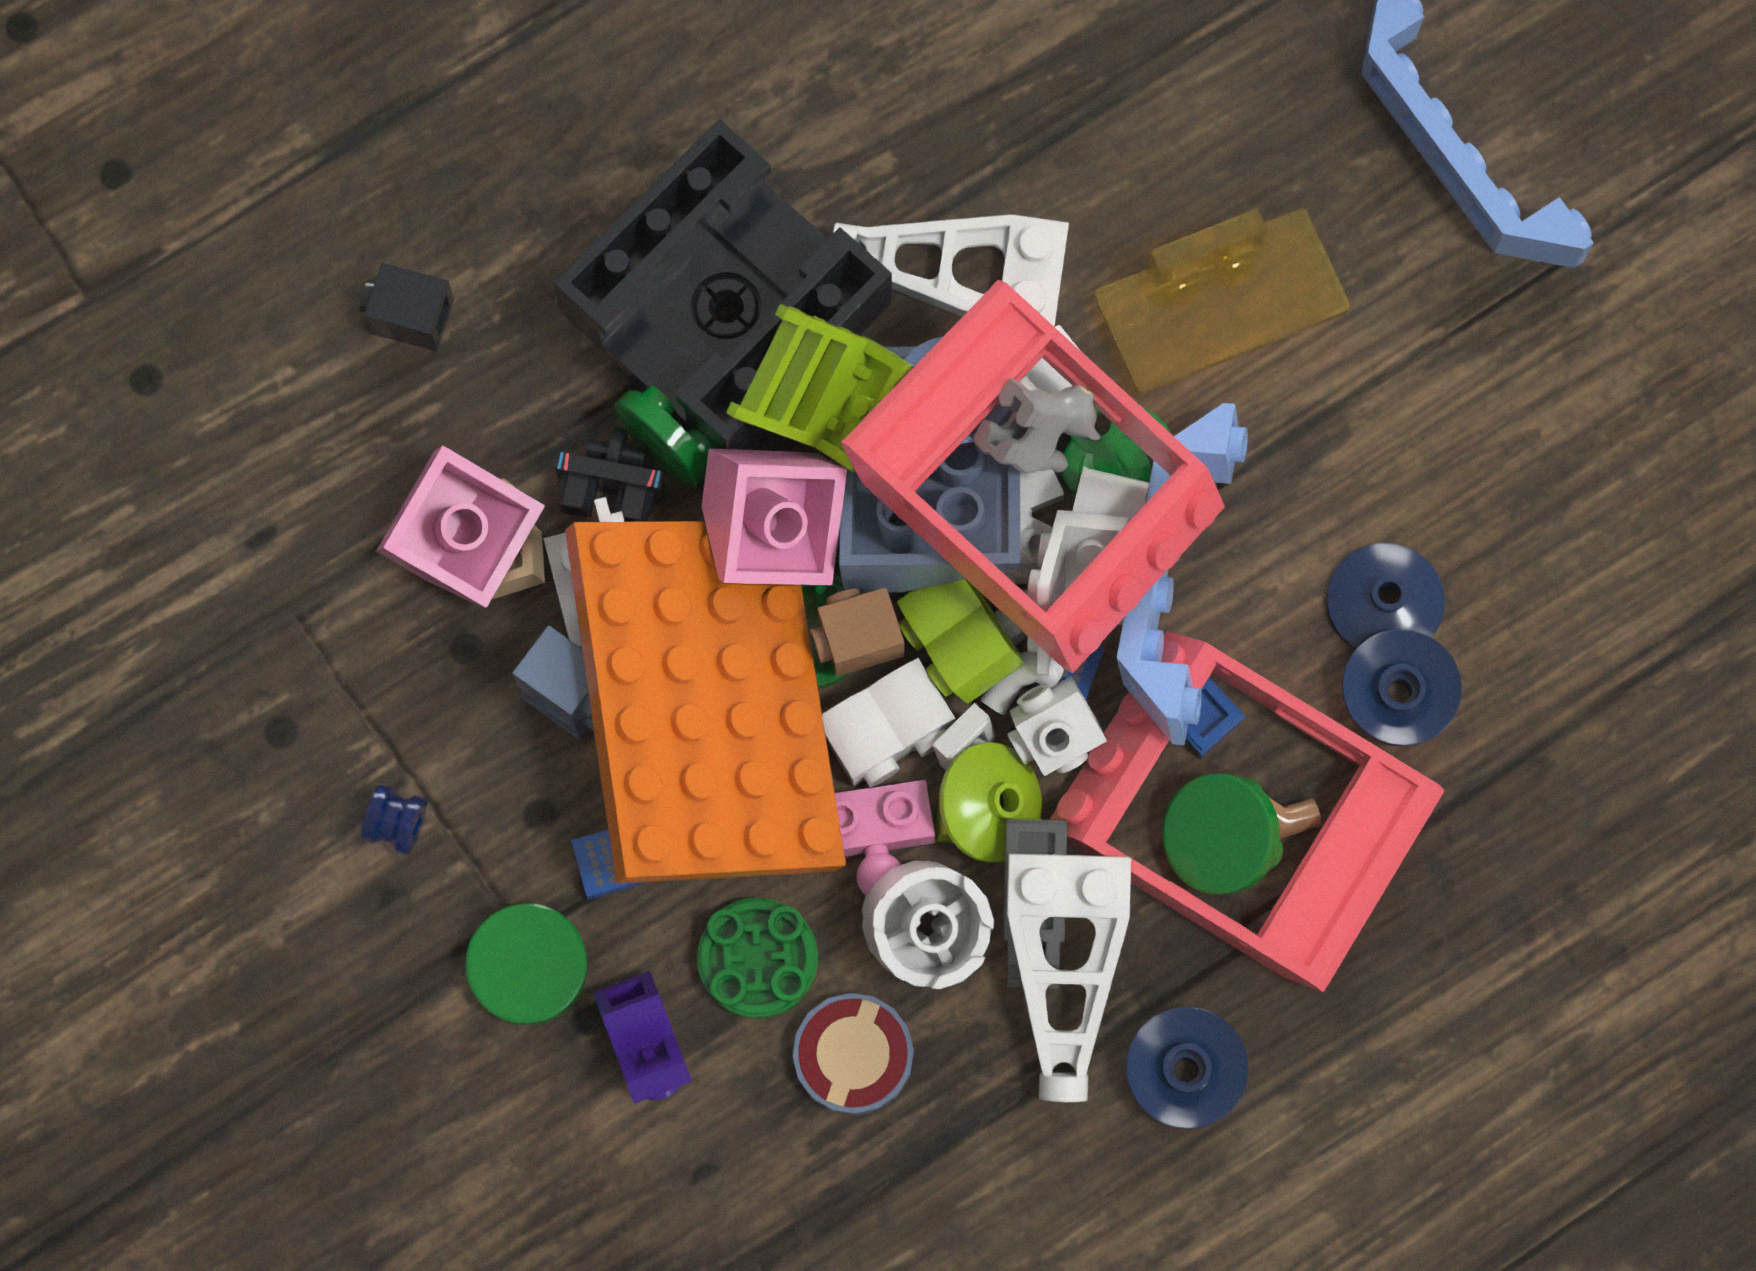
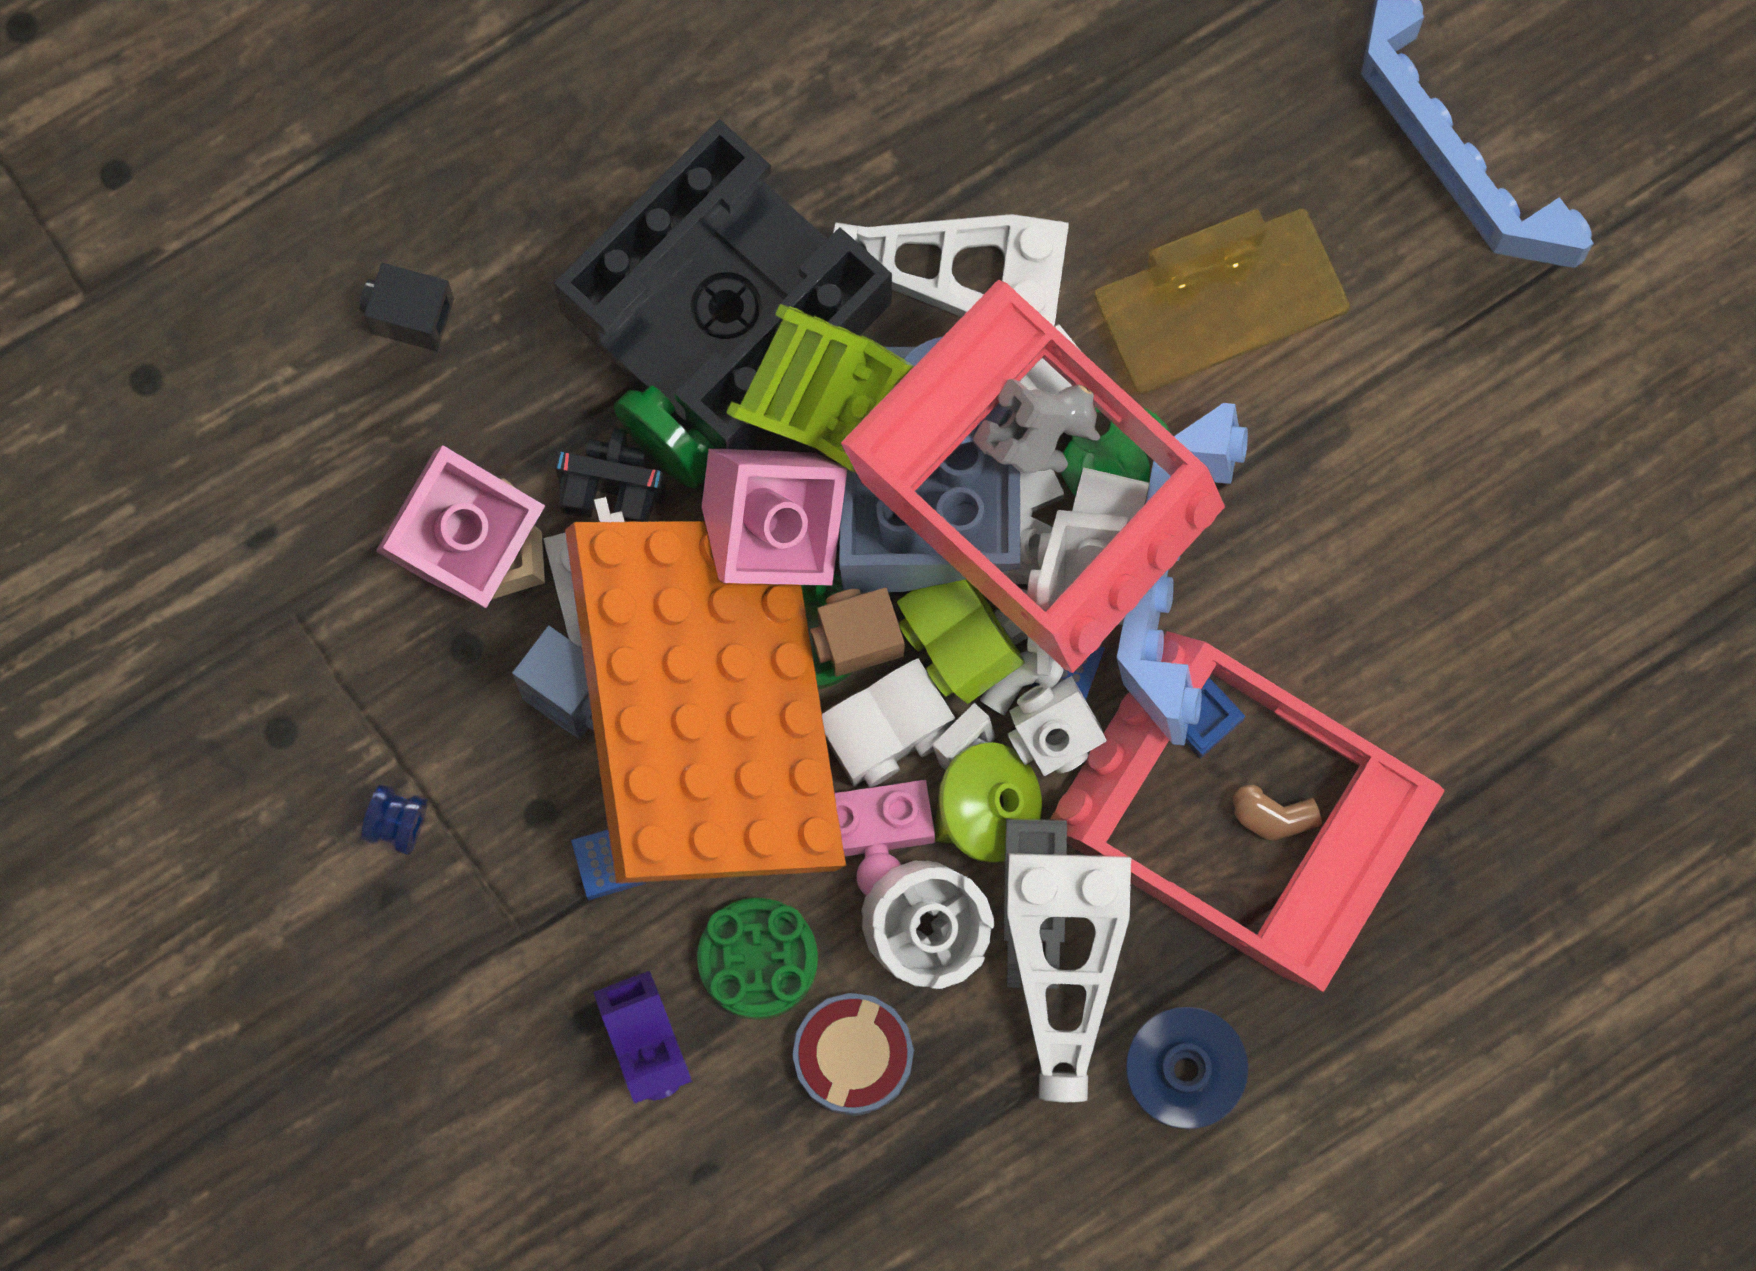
green tile [466,903,588,1026] -> none
green tile [1162,774,1283,894] -> none
dark blue dish [1327,543,1445,650] -> none
dark blue dish [1342,629,1462,746] -> none

